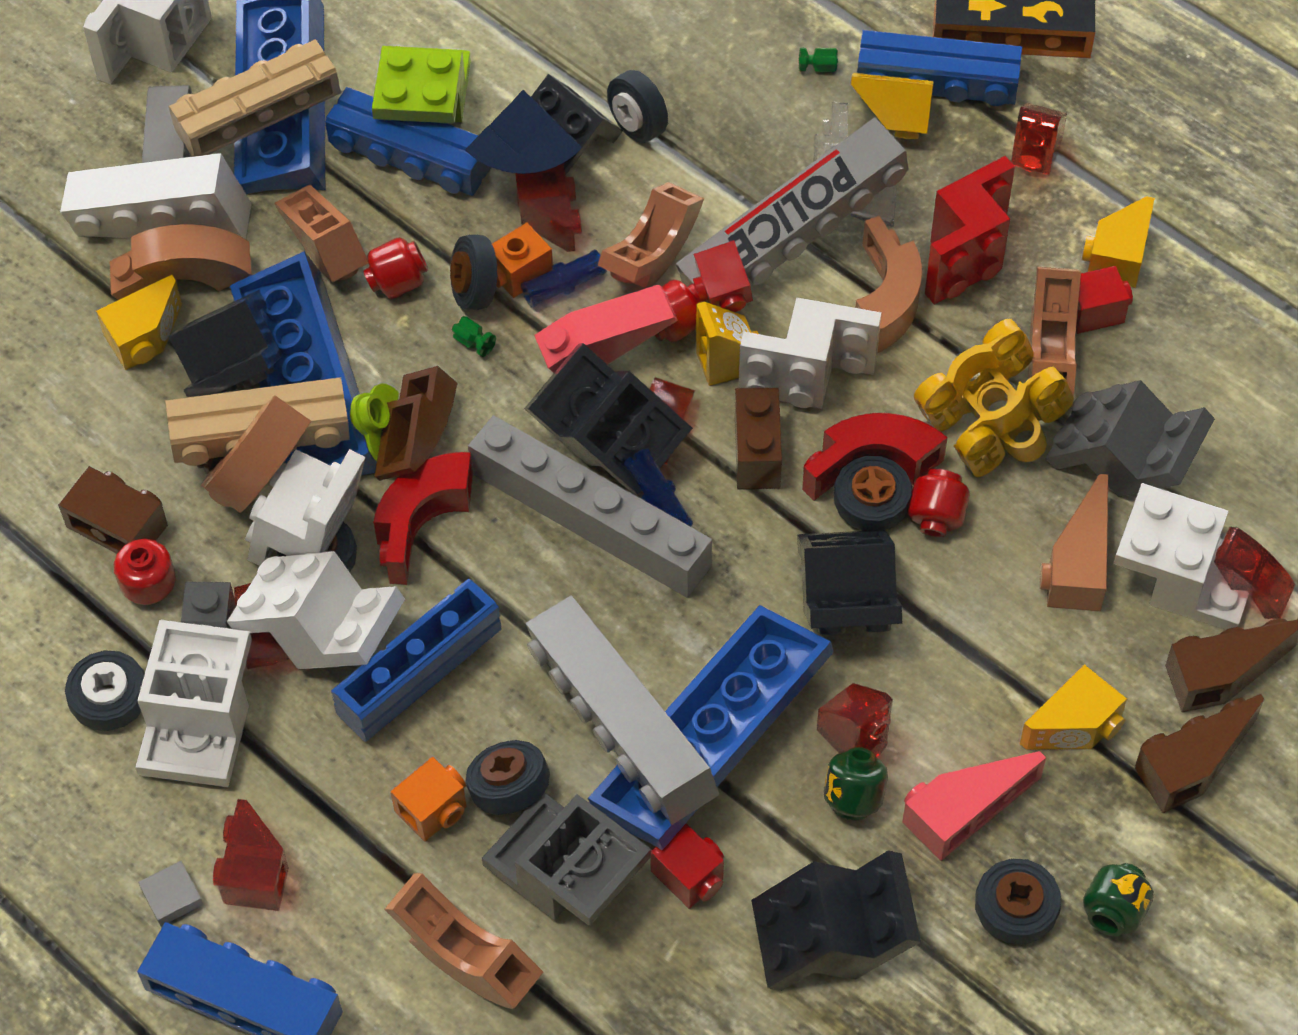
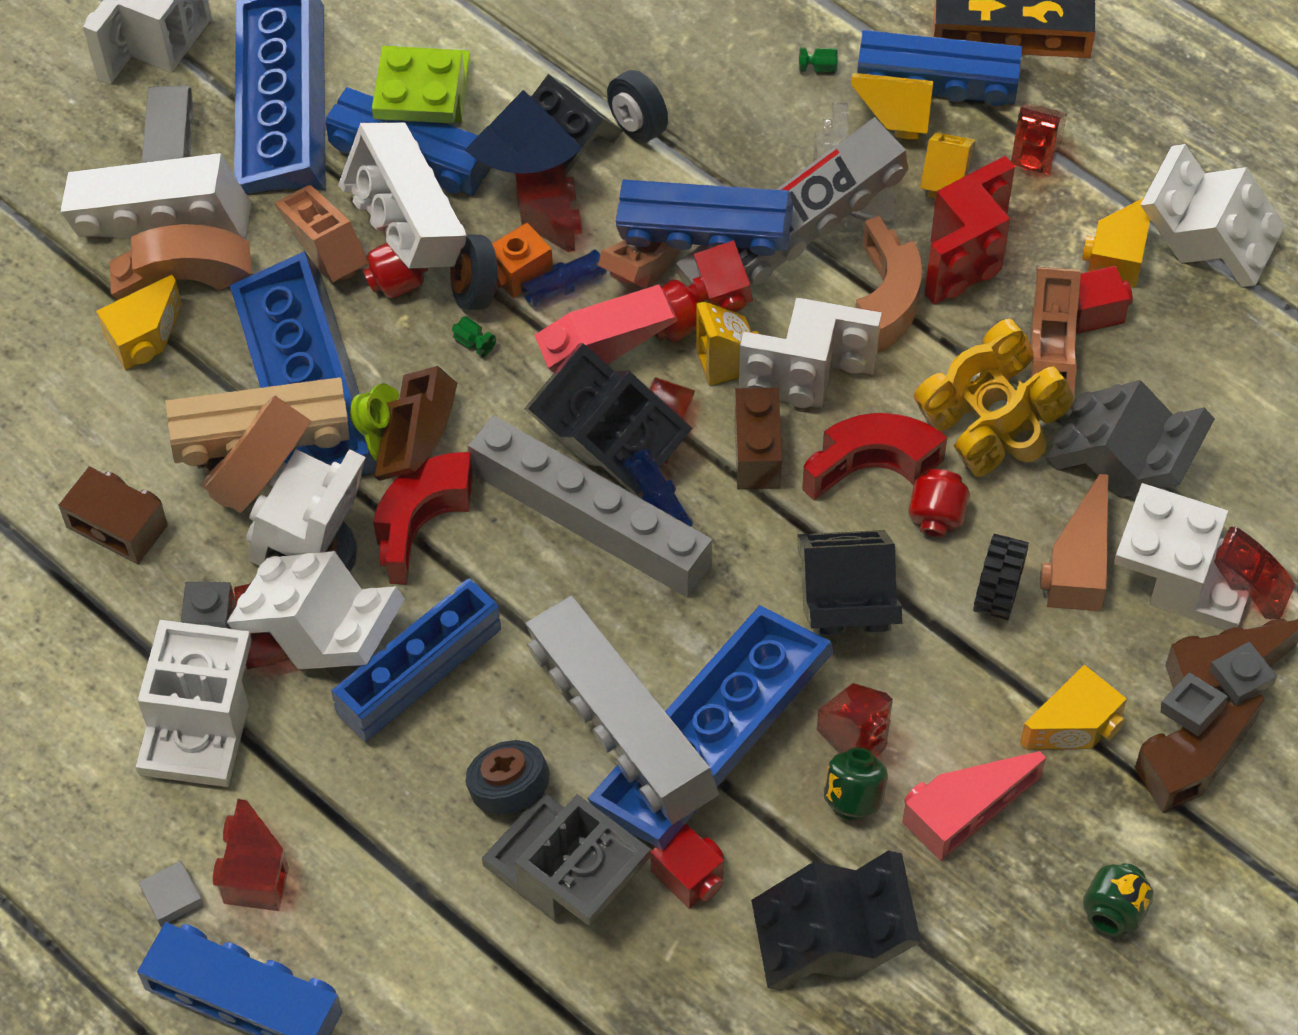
black wheel [65,650,145,731] -> none
red head [113,539,176,605] -> none
tan brick [168,39,341,157] -> none
black bracket [168,290,282,398] -> none
nougat arch [384,873,543,1009] -> none
orange brick [390,756,467,842] -> none
black wheel [834,456,912,531] -> none
black wheel [975,858,1061,944] -> none
none -> white wedge [338,123,467,268]
none -> blue brick [616,179,793,256]
none -> yellow slope [920,132,976,199]
none -> black tyre [973,533,1029,621]
none -> white bracket [1140,144,1285,287]
none -> dark grey plate [1160,673,1228,736]
none -> dark grey plate [1209,641,1277,706]

